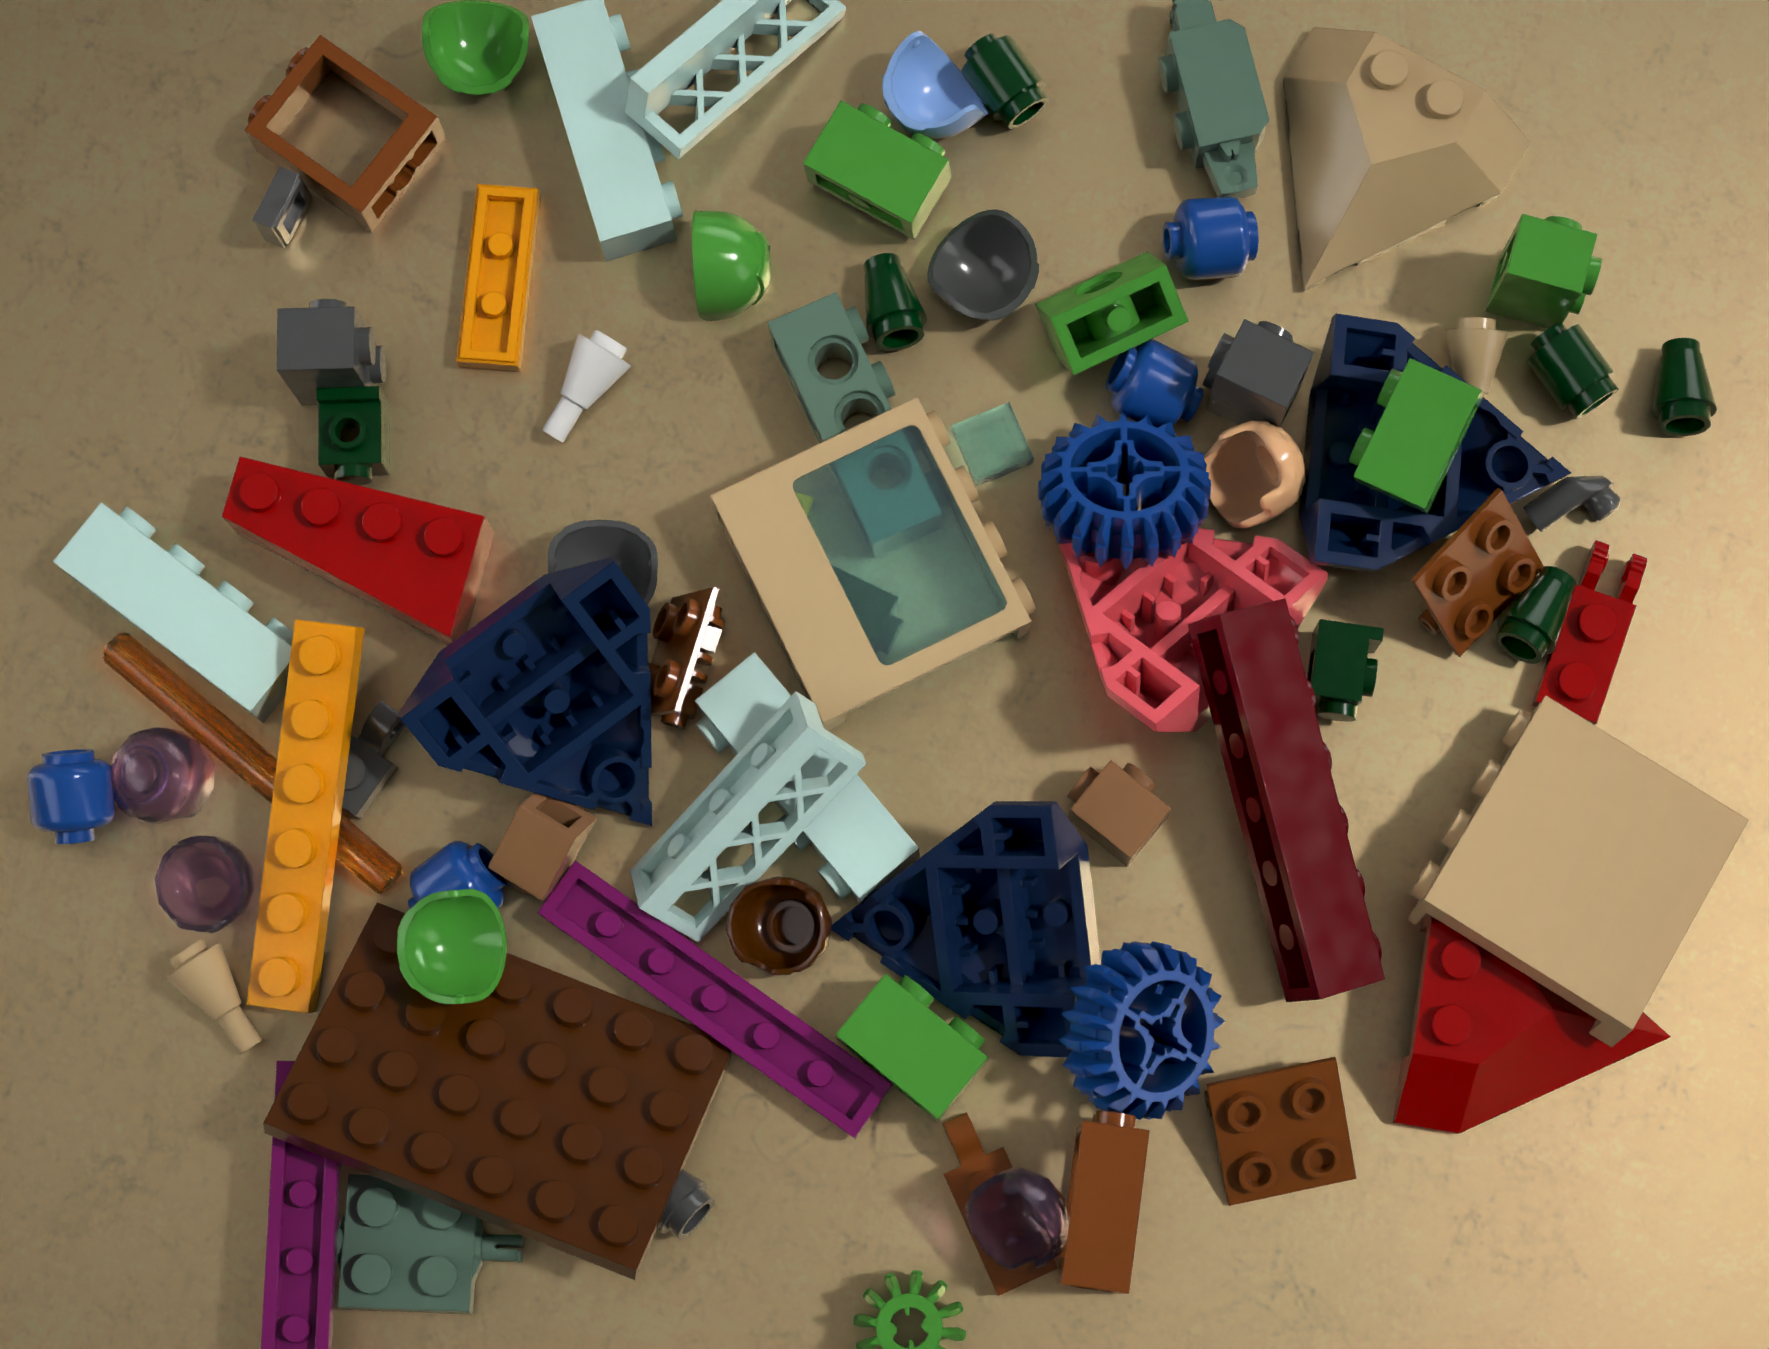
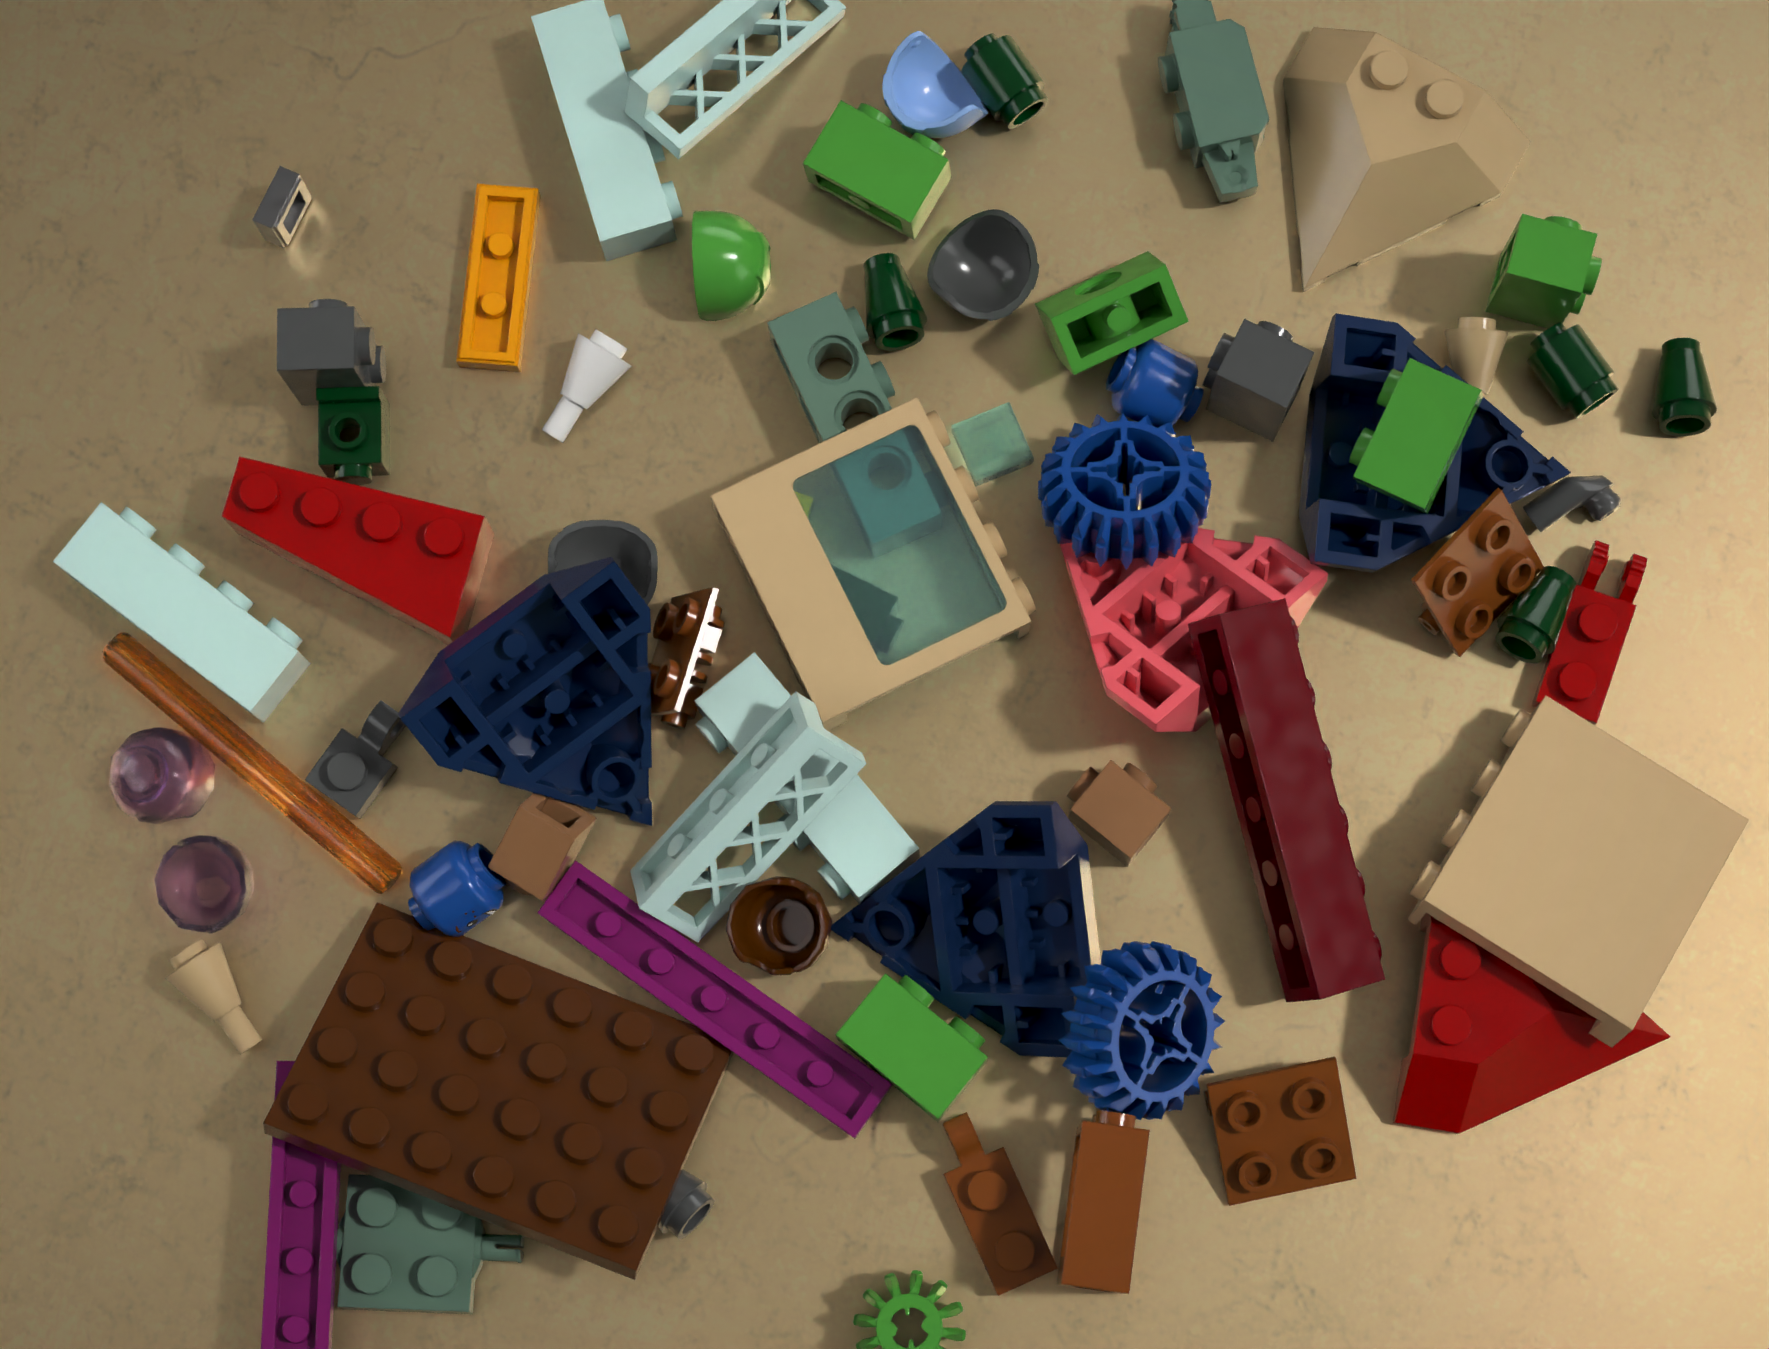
blue head [27,749,115,844] -> none
dark orange window [244,35,447,233] -> none
light orange plate [246,619,365,1013] -> none
bright green helmet [397,889,507,1004] -> none
bright green helmet [422,0,529,95] -> none
hair [965,1167,1070,1270] -> none
blue head [1162,197,1259,280] -> none
light nougat hair [1204,420,1306,528] -> none
dark green brick [1307,619,1384,722] -> none

